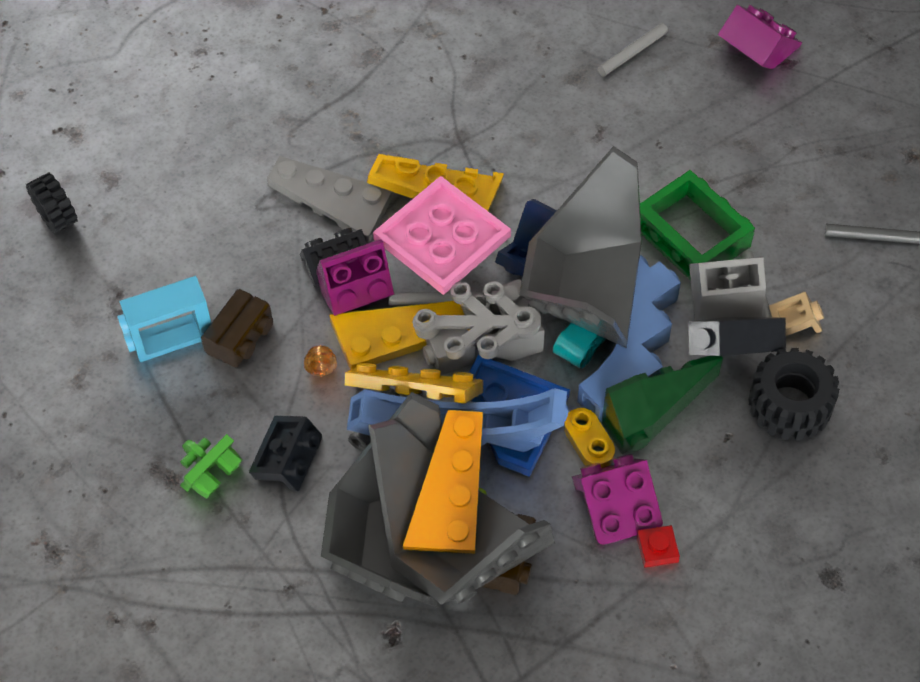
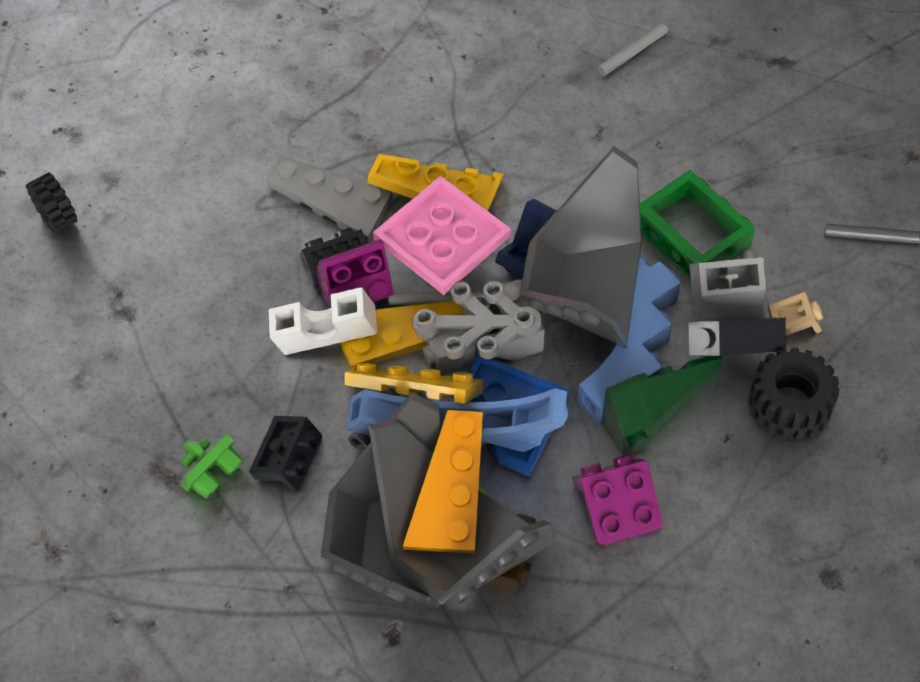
medium azure window [117,276,211,362] -> none
dark brown brick [201,289,273,368] -> none
clear orange plate [304,345,337,376] -> none
teal piece [553,323,606,369] -> none
yellow plate [564,408,615,468] -> none
red plate [636,525,680,568] -> none
magenta slope [718,4,802,69] -> none
none -> white arch [269,287,377,355]

